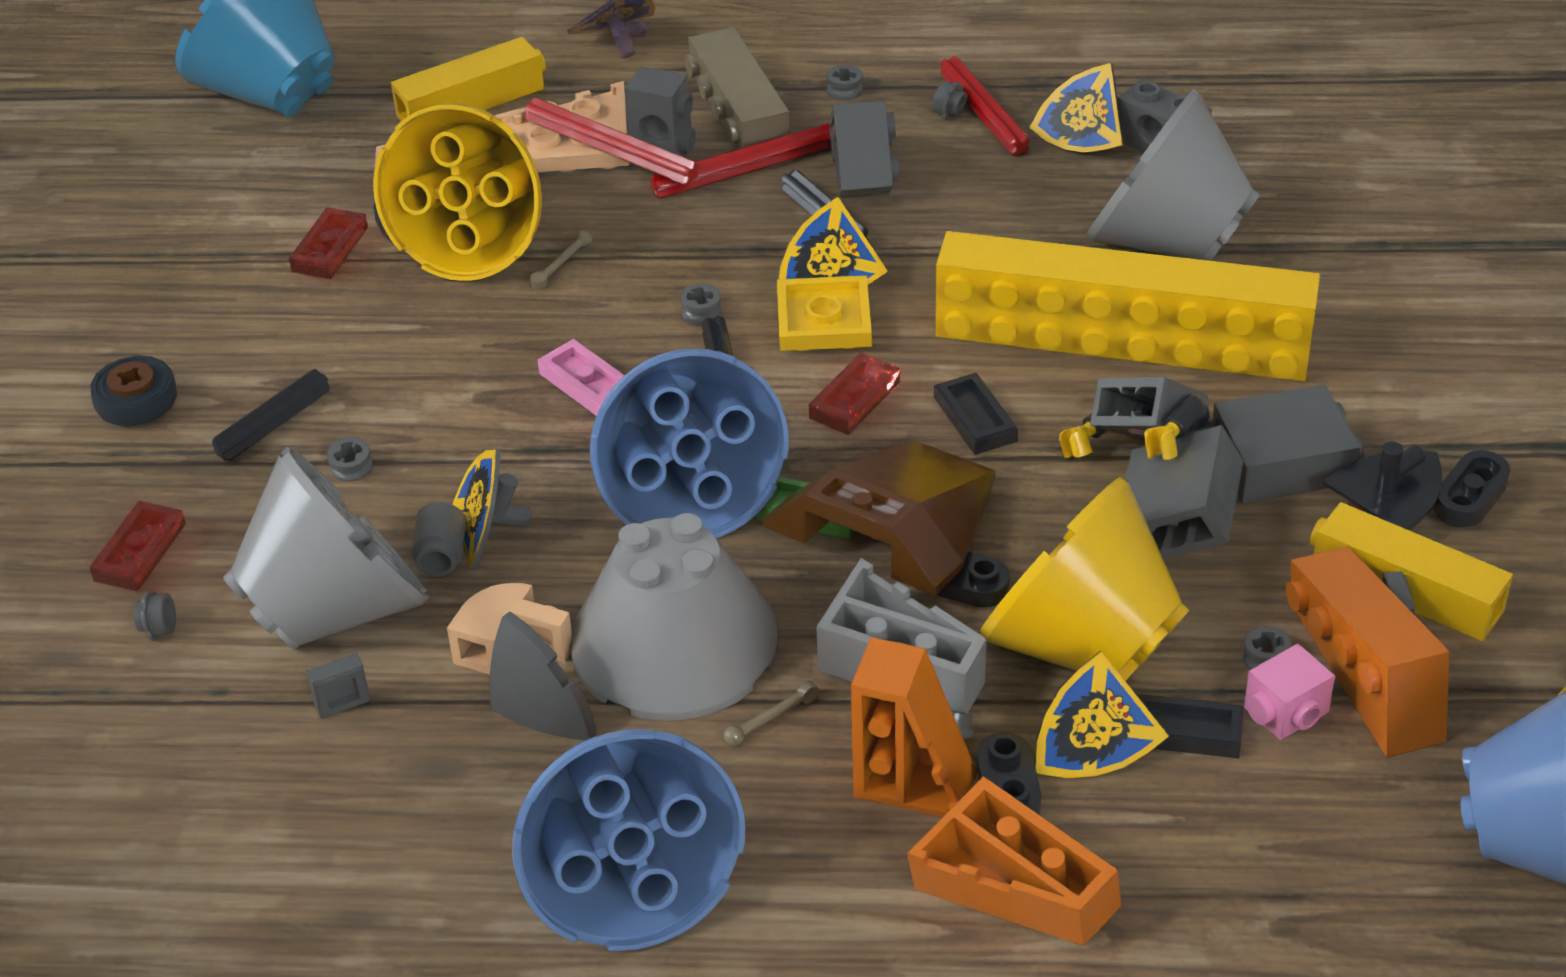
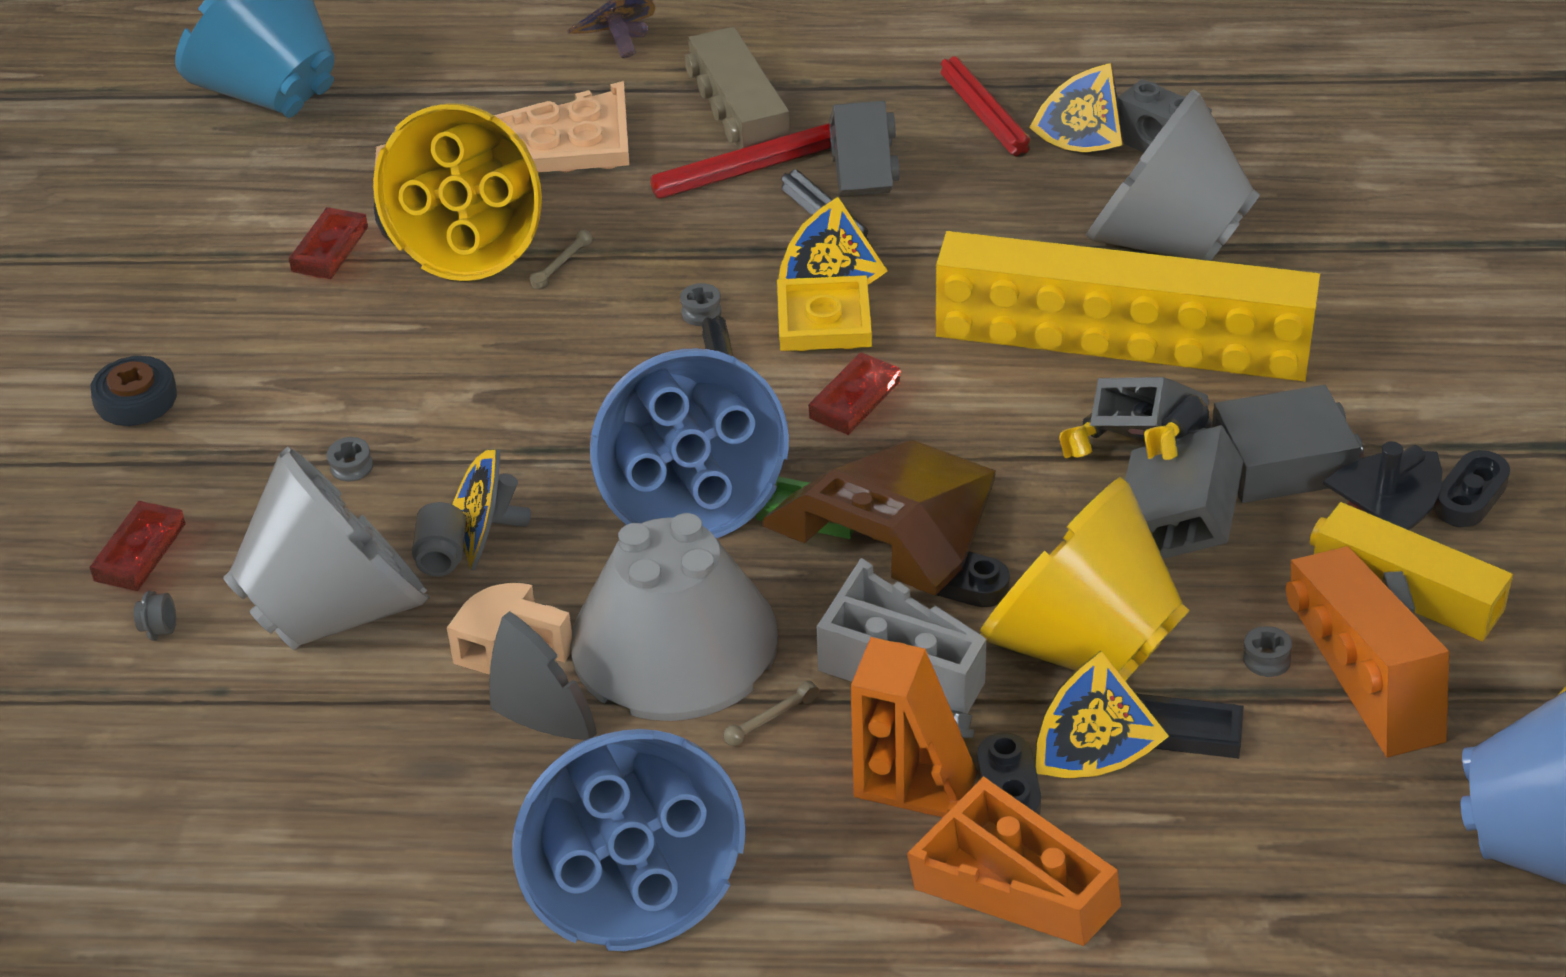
black axle [212,369,330,461] -> none
dark grey tile [306,653,371,719] -> none
yellow brick [391,37,546,121] -> none
axle [525,98,699,185] -> none
bright pink plate [538,339,624,416] -> none
dark grey brick [624,66,696,157] -> none
dark grey bush [826,65,863,101] -> none
dark grey plate [932,80,967,120] -> none
black tile [934,372,1018,455] -> none
bright pink brick [1244,643,1335,740] -> none

